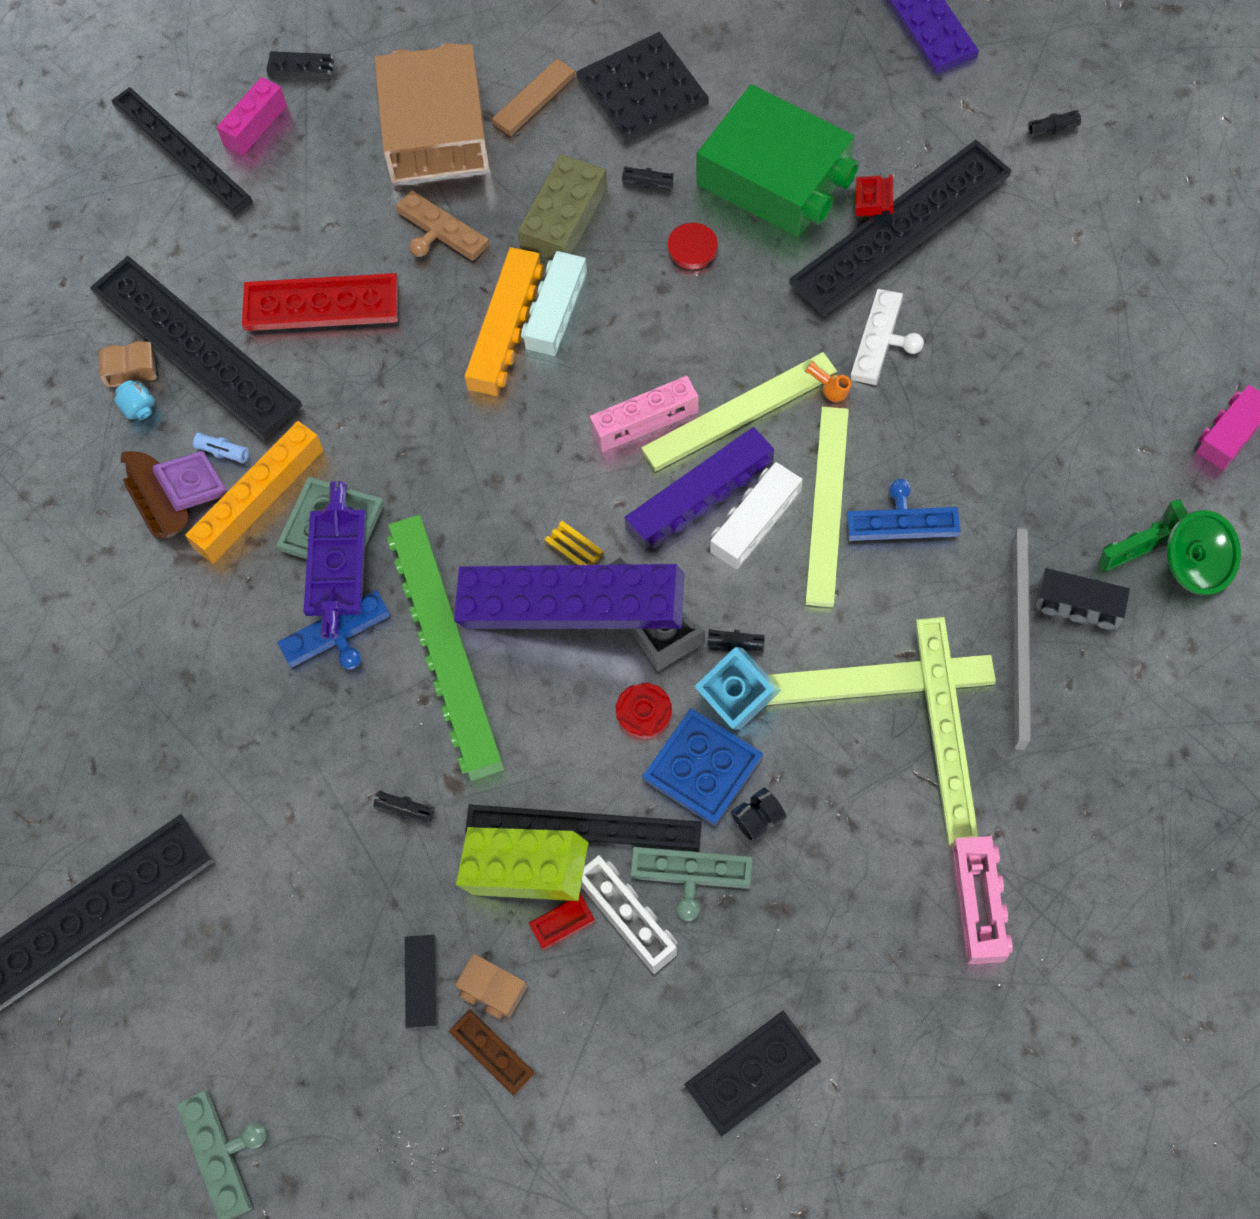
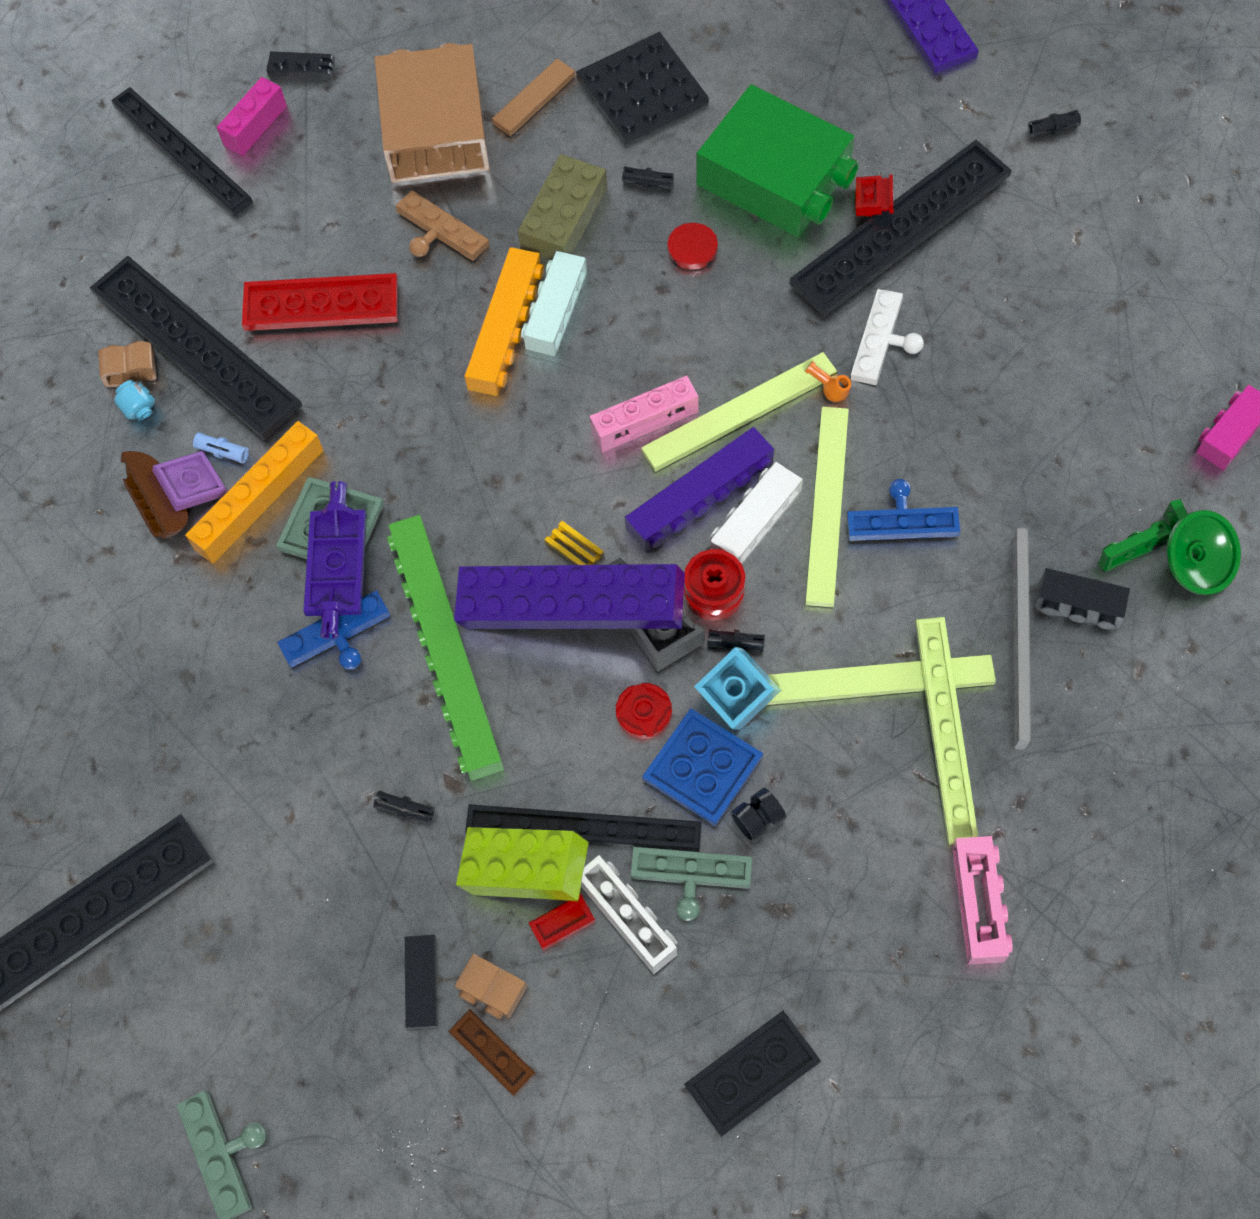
none -> red wheel [684,549,746,621]

